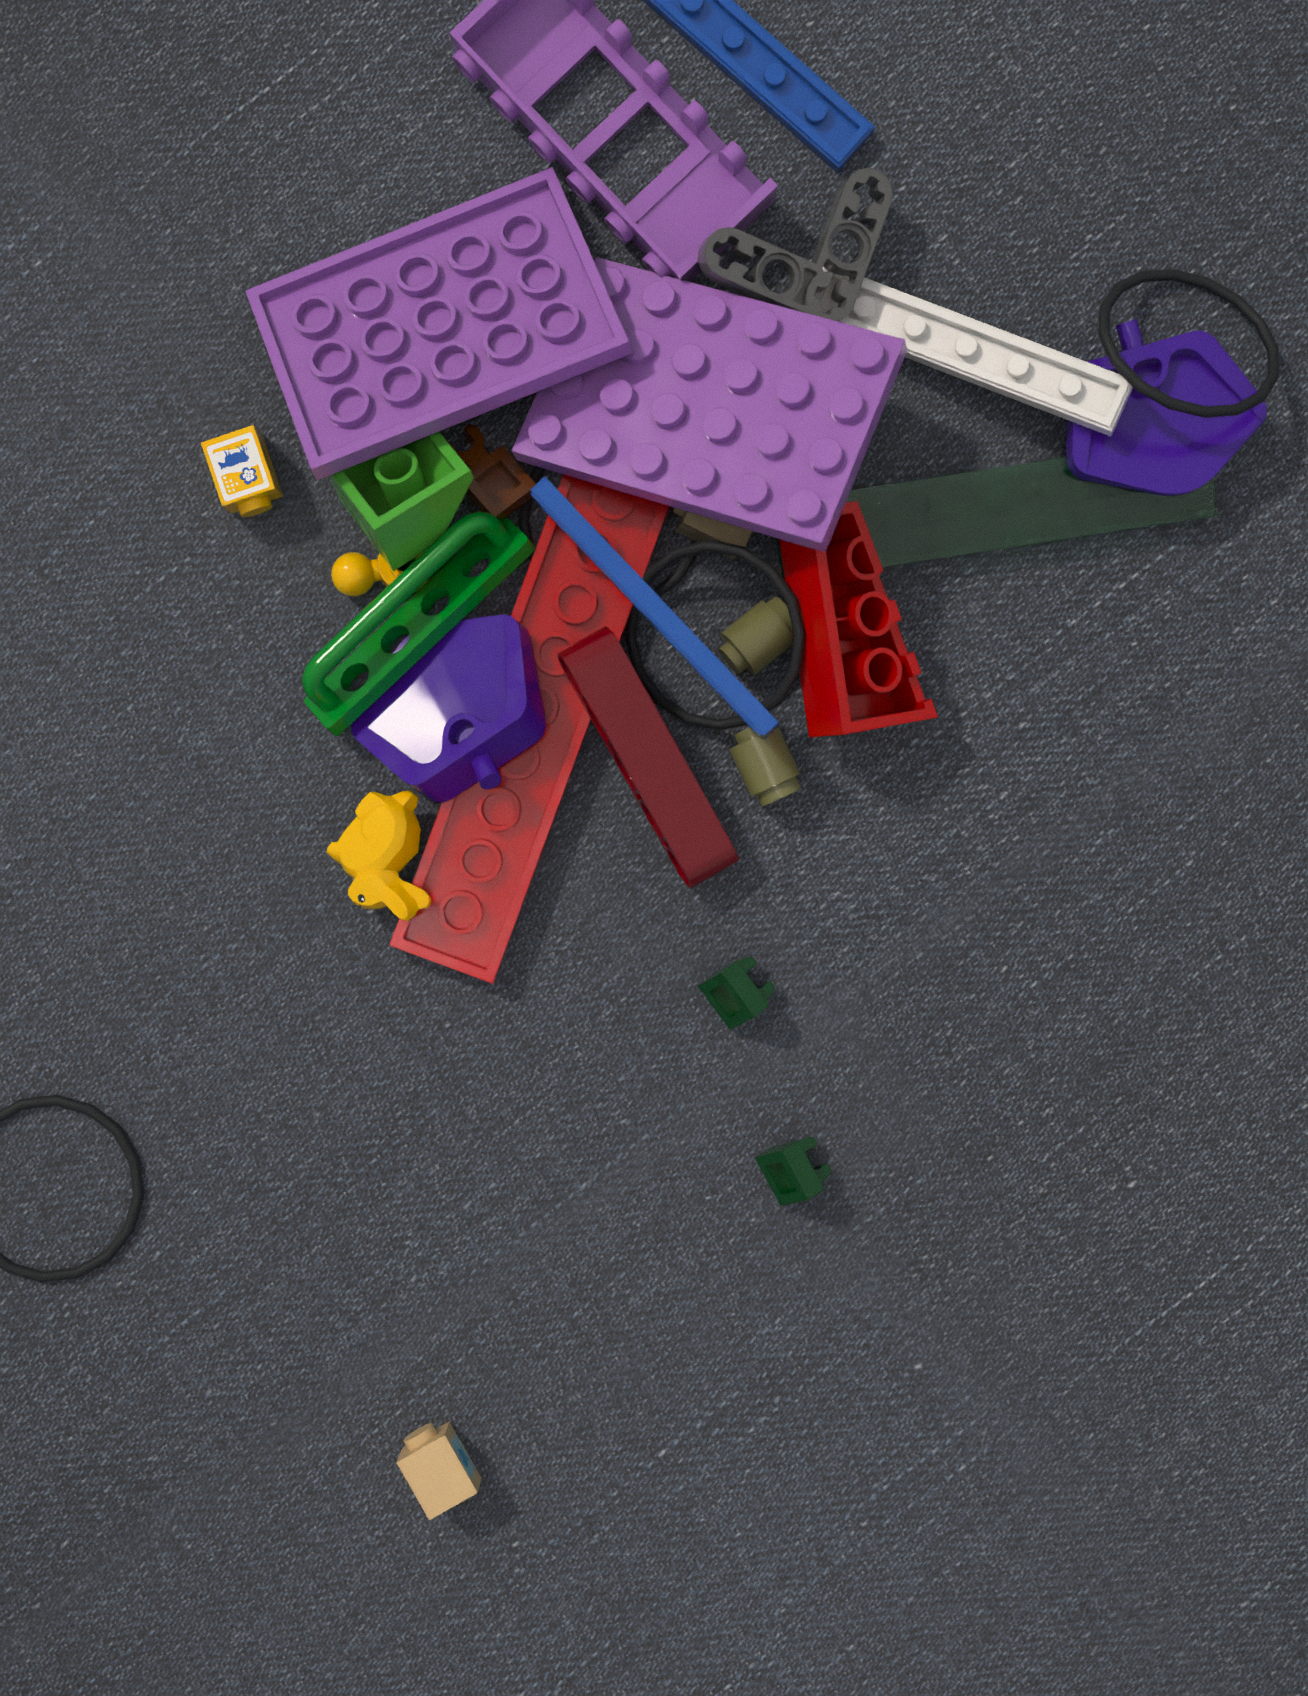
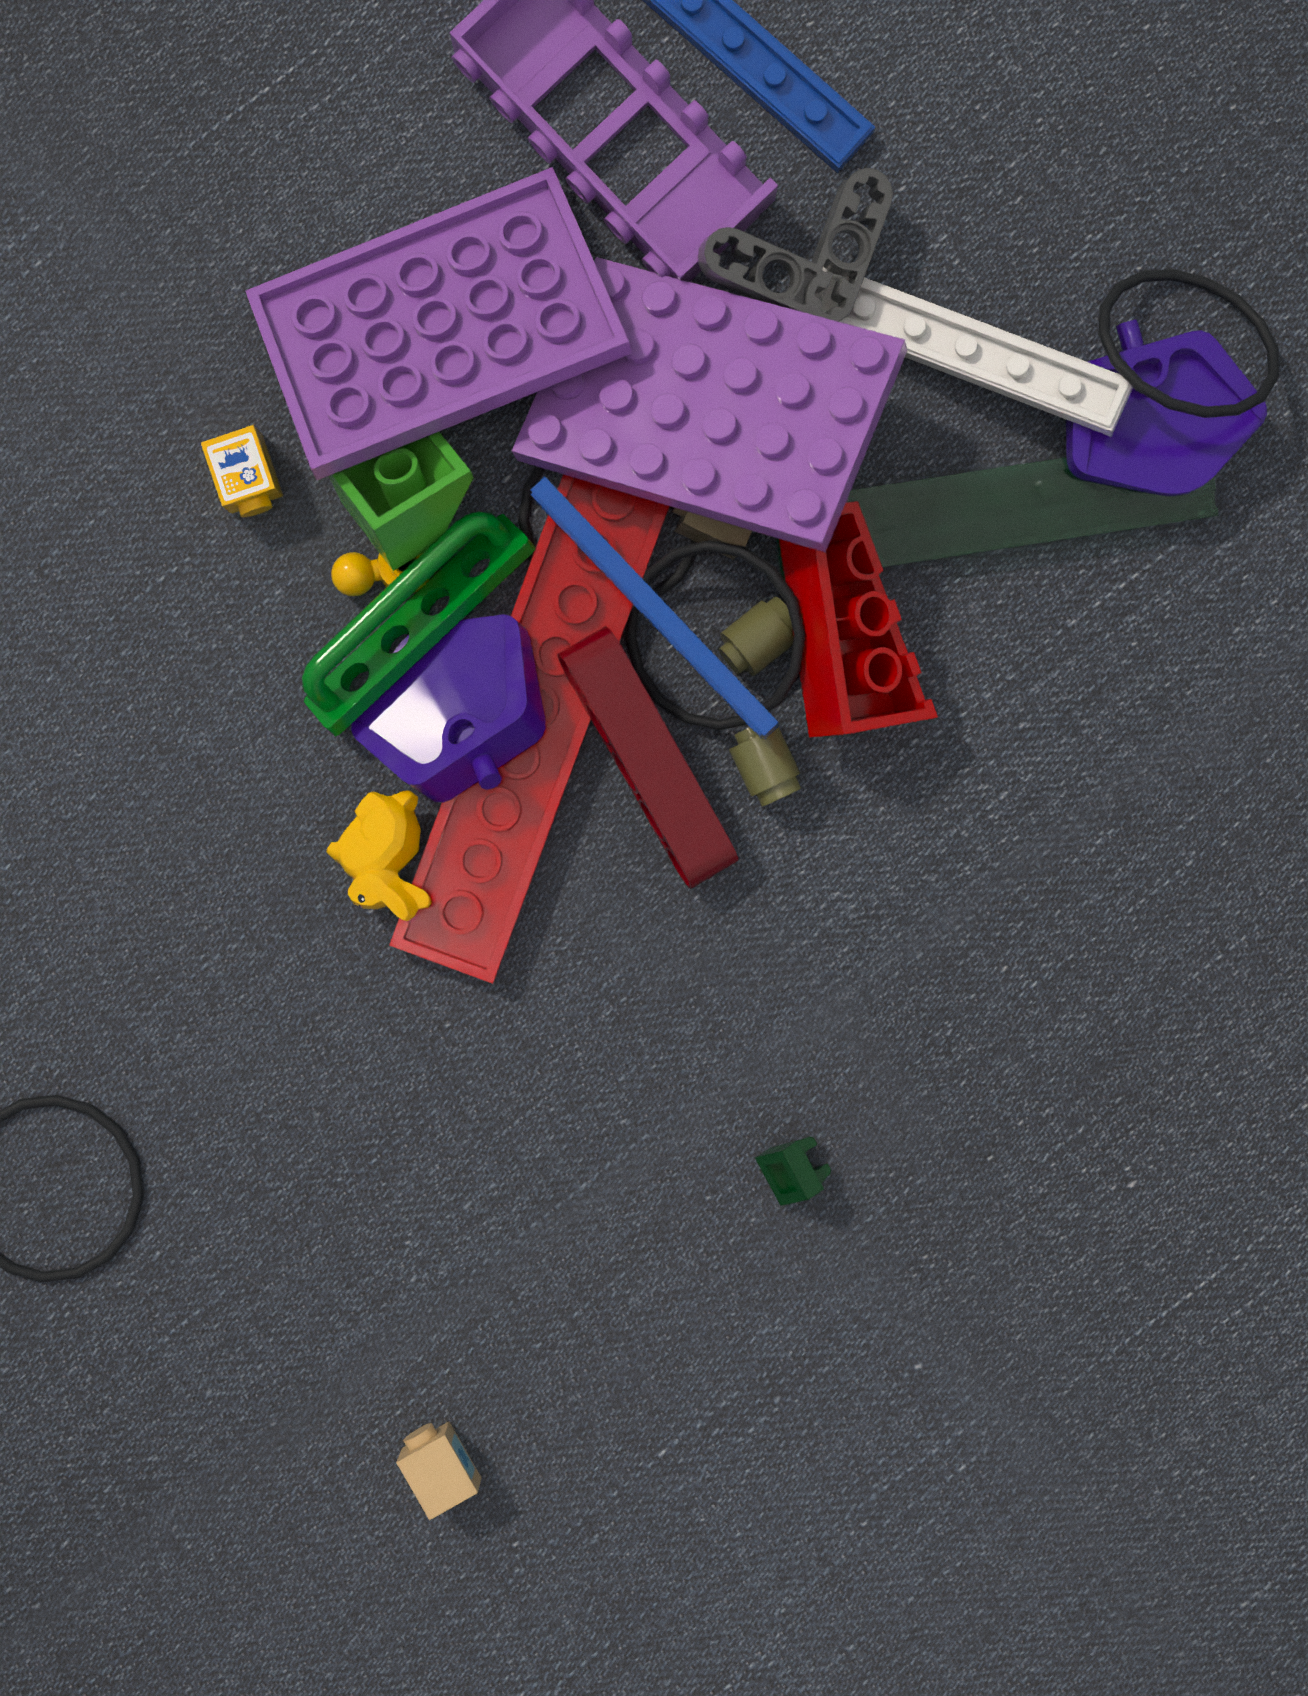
reddish brown plate [447,424,536,521] -> none
dark green tile [698,957,775,1030] -> none

